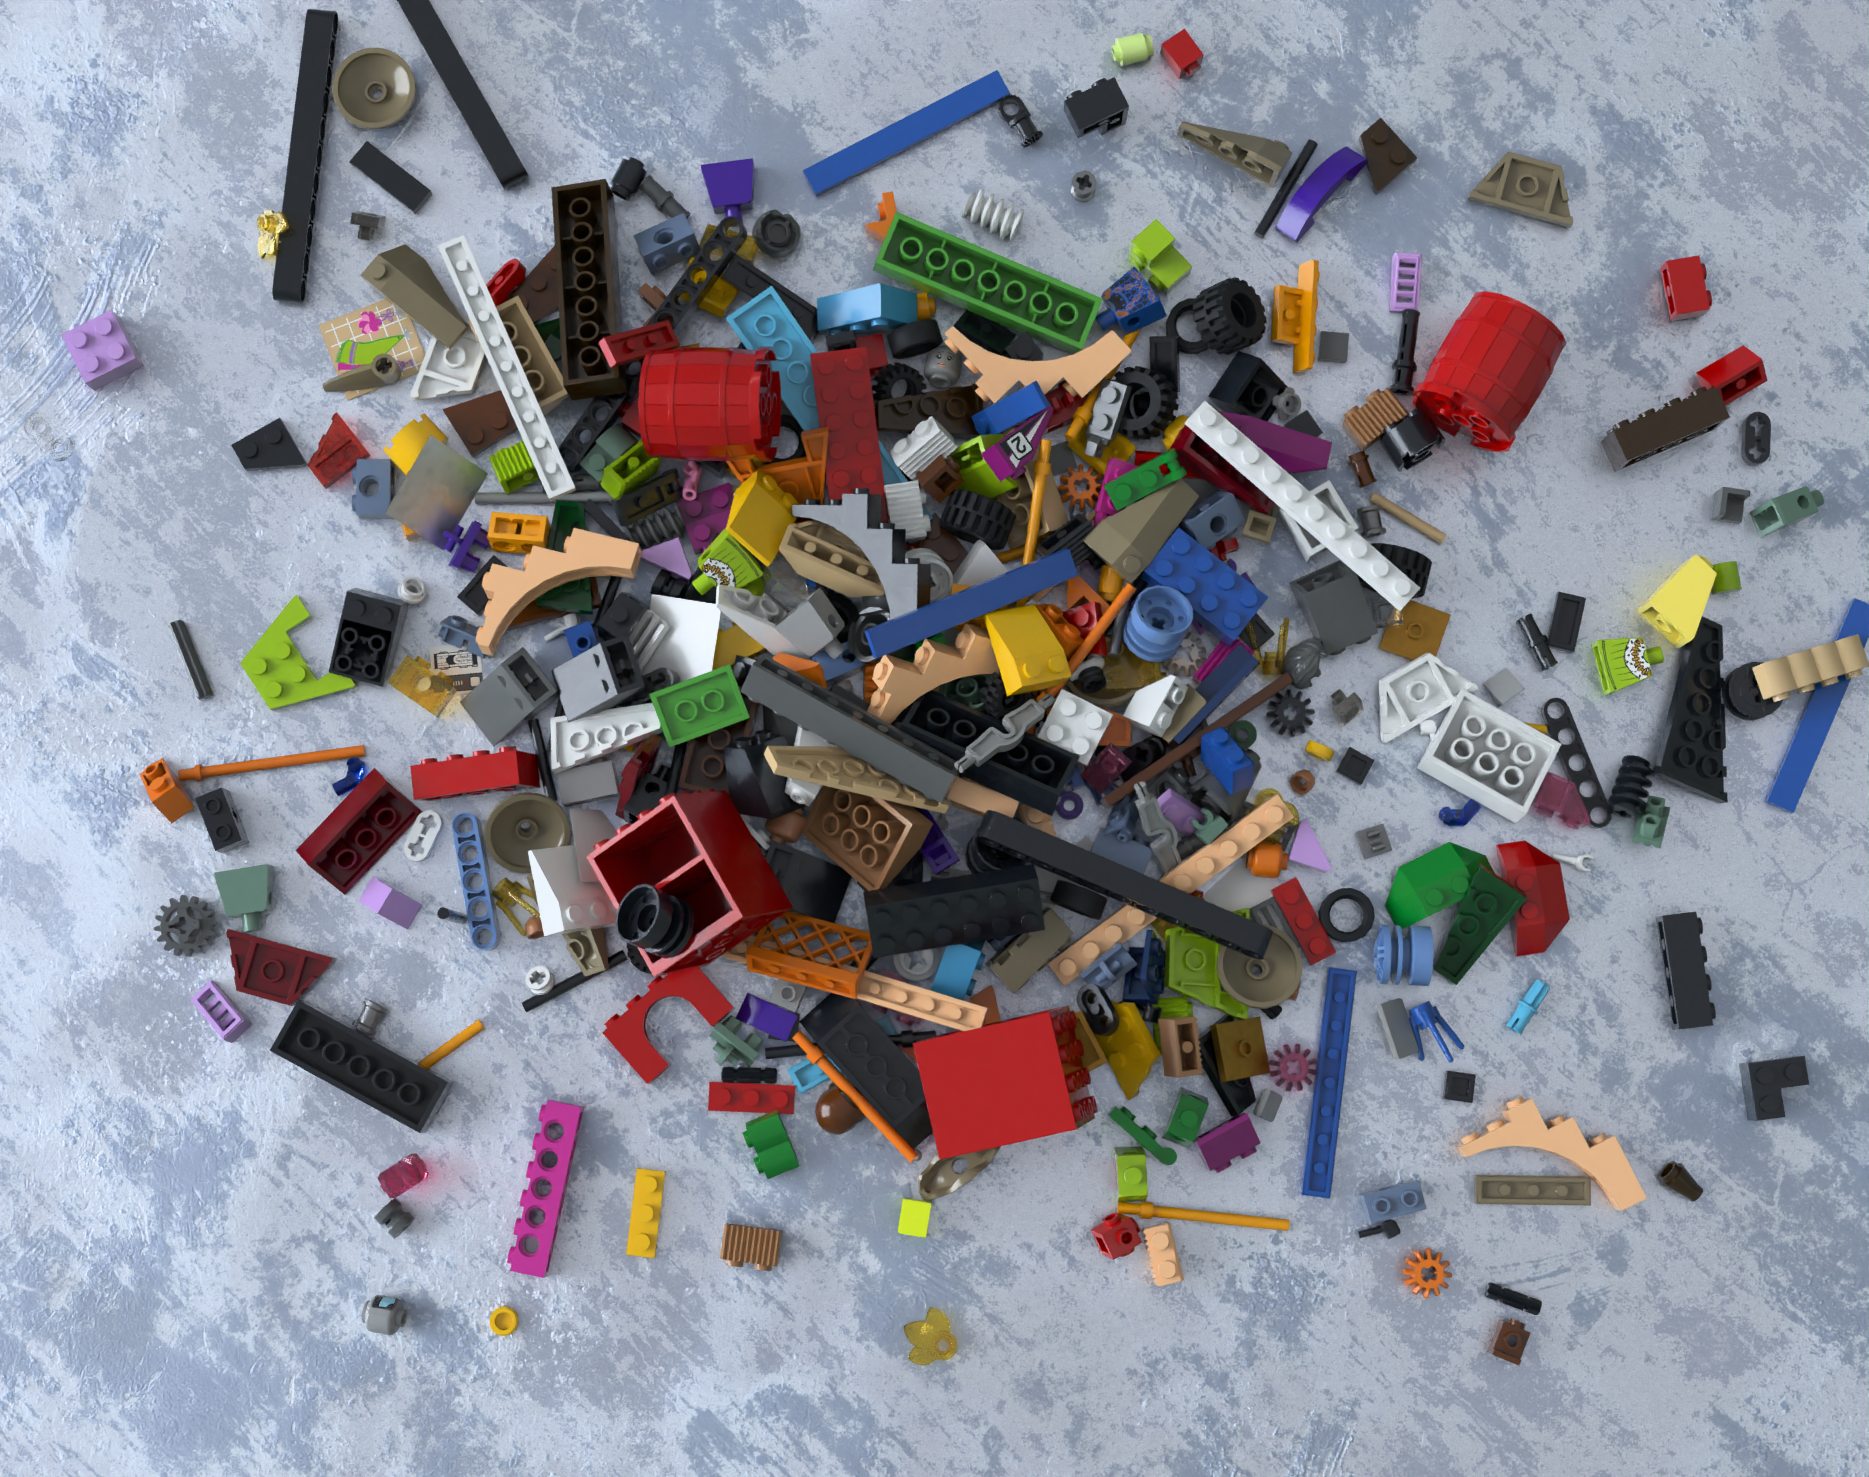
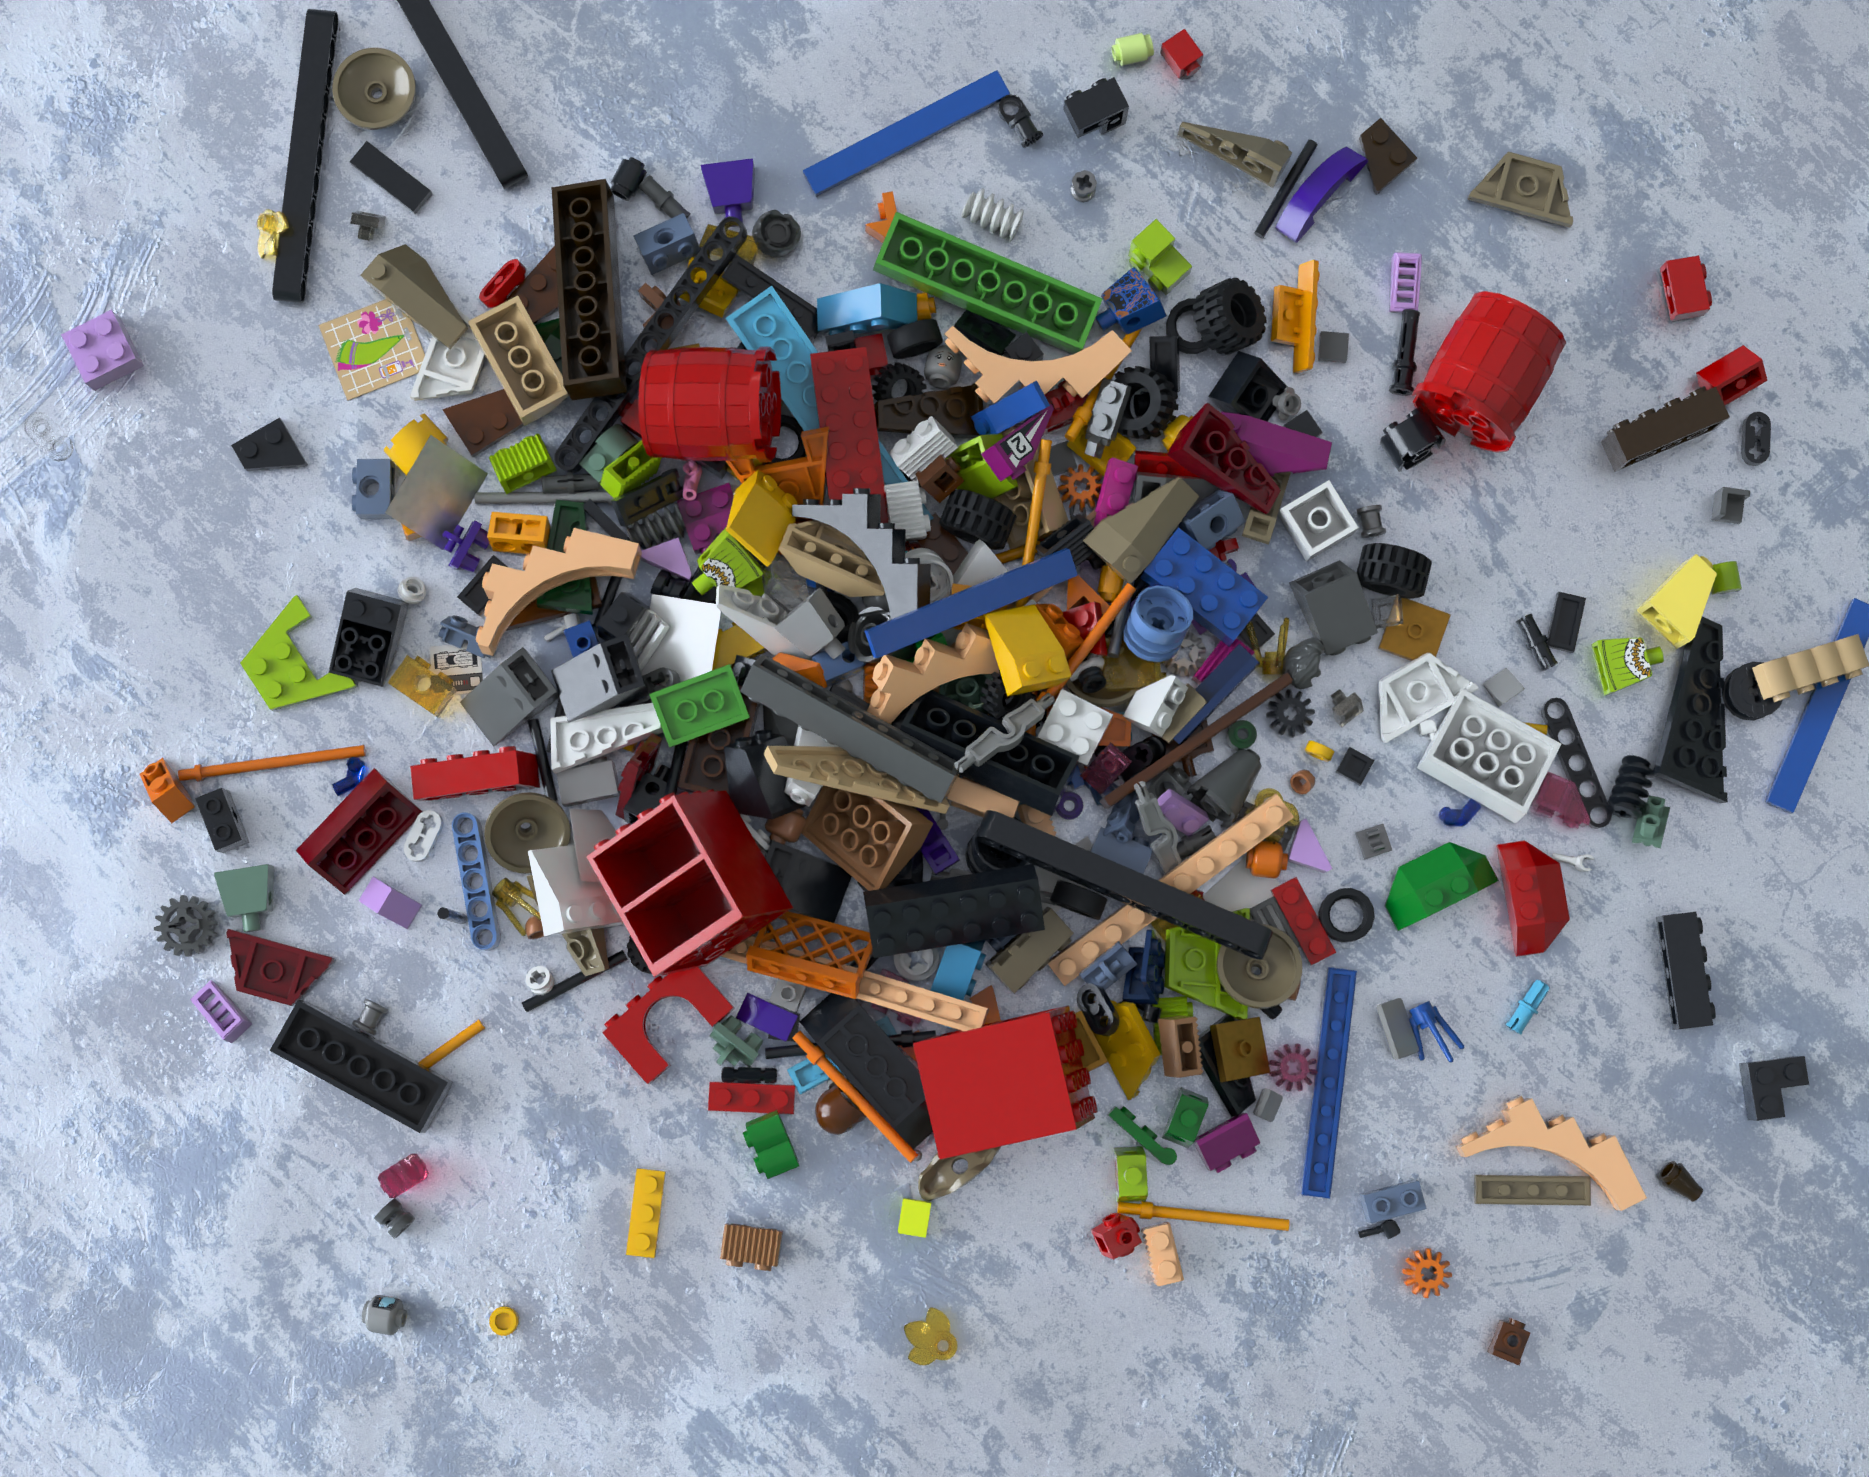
dark grey axle [168,620,212,700] -> none
clear red wing [307,412,371,489] -> none
dark tan piece [323,354,401,392] -> none
white plate [438,235,576,501] -> none
dark pink brick [507,1100,584,1278] -> none
red plate [598,320,680,368] -> none
black wheel [615,884,695,959] -> none
green plate [1104,448,1187,511] -> none
white plate [1185,401,1420,611] -> none
sand green tile [1190,808,1228,845] -> none
blue brick [1201,727,1255,795] -> none
medium nougat brick [1342,388,1409,451] -> none
reddish brown pin [1348,450,1377,488] -> none
tan bar [1369,492,1446,544] -> none
medium blue wheel [1374,925,1434,986] -> none
dark green wing [1433,863,1527,985] -> none
black tile [1442,1071,1476,1103] -> none
black axle [1485,1283,1542,1315] -> none
sand green torso [1750,486,1824,537] -> none

